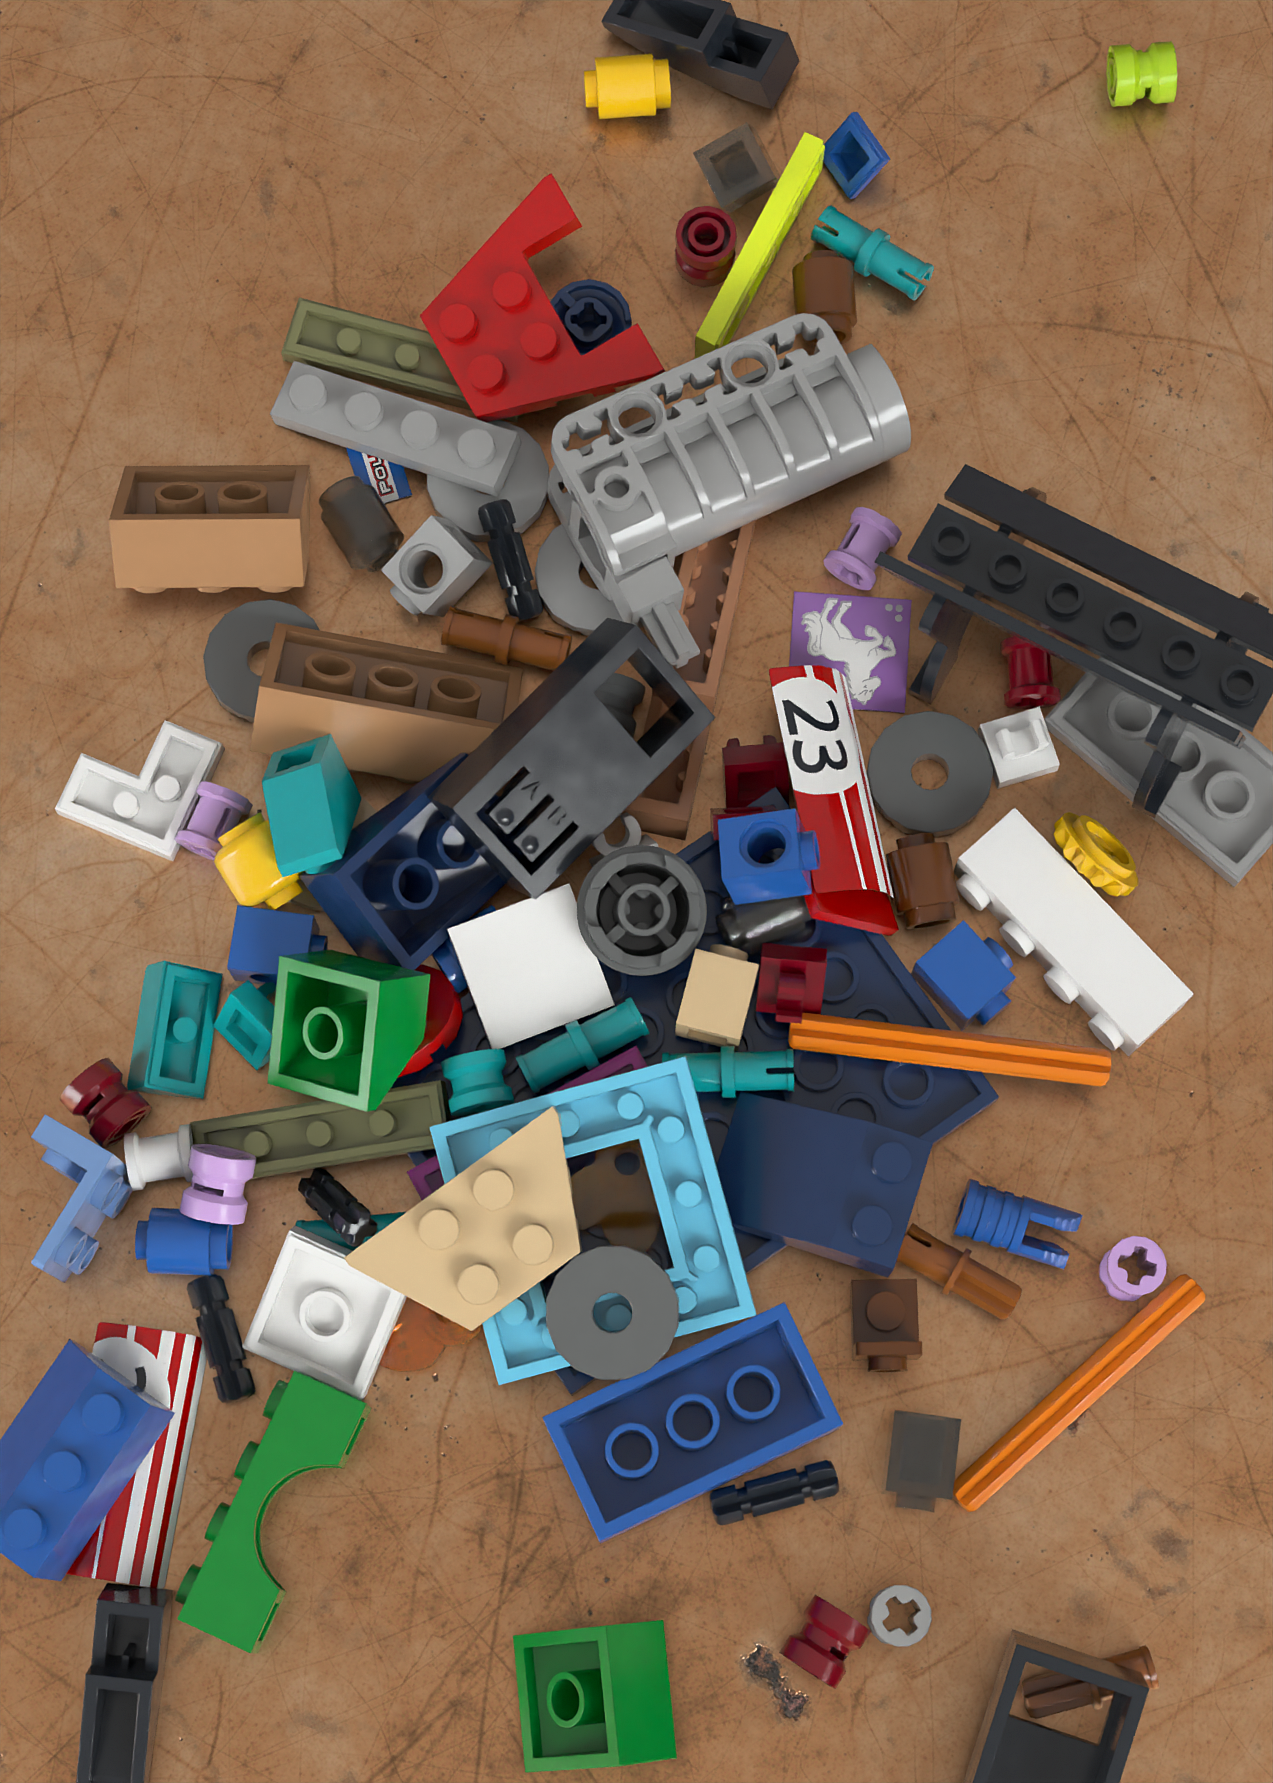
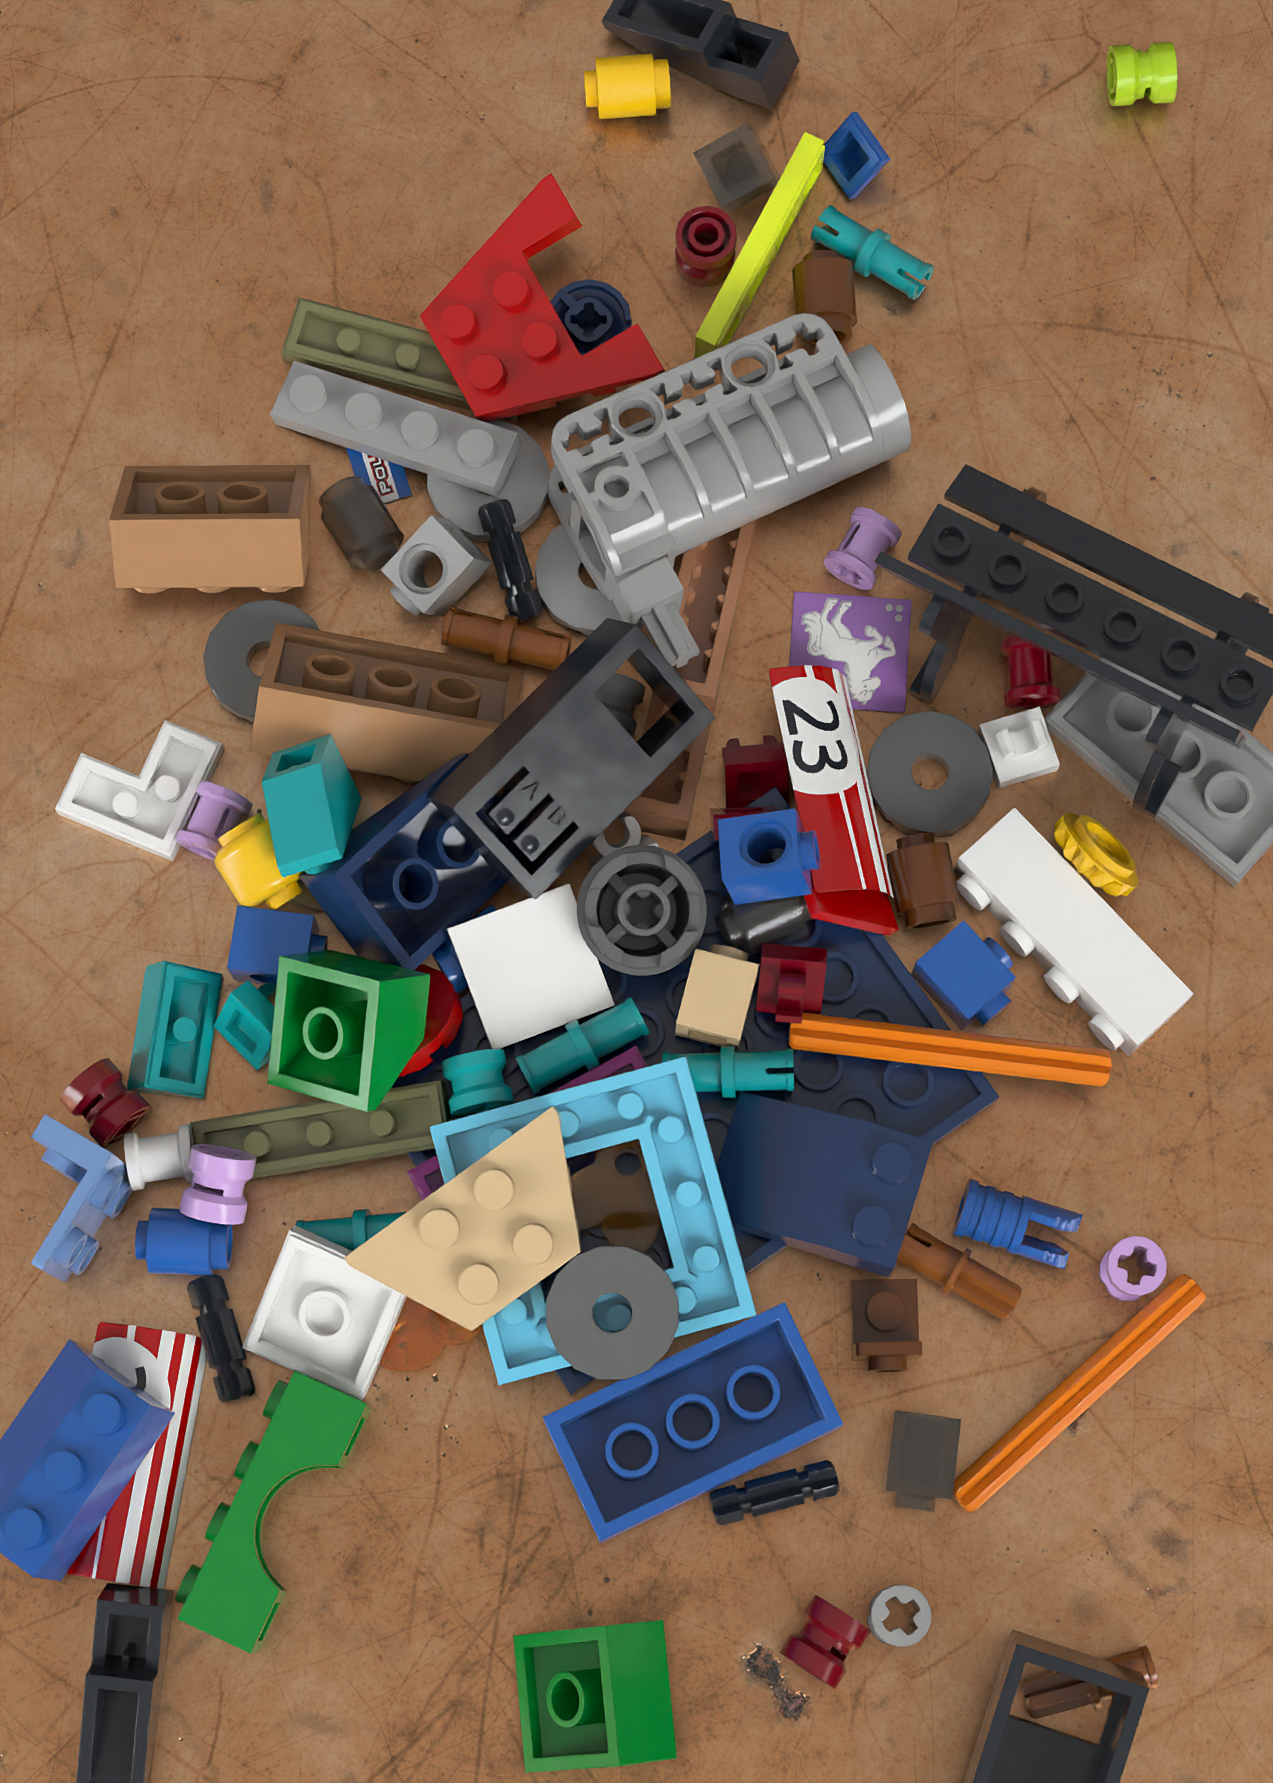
black axle [298,1168,378,1246] -> none

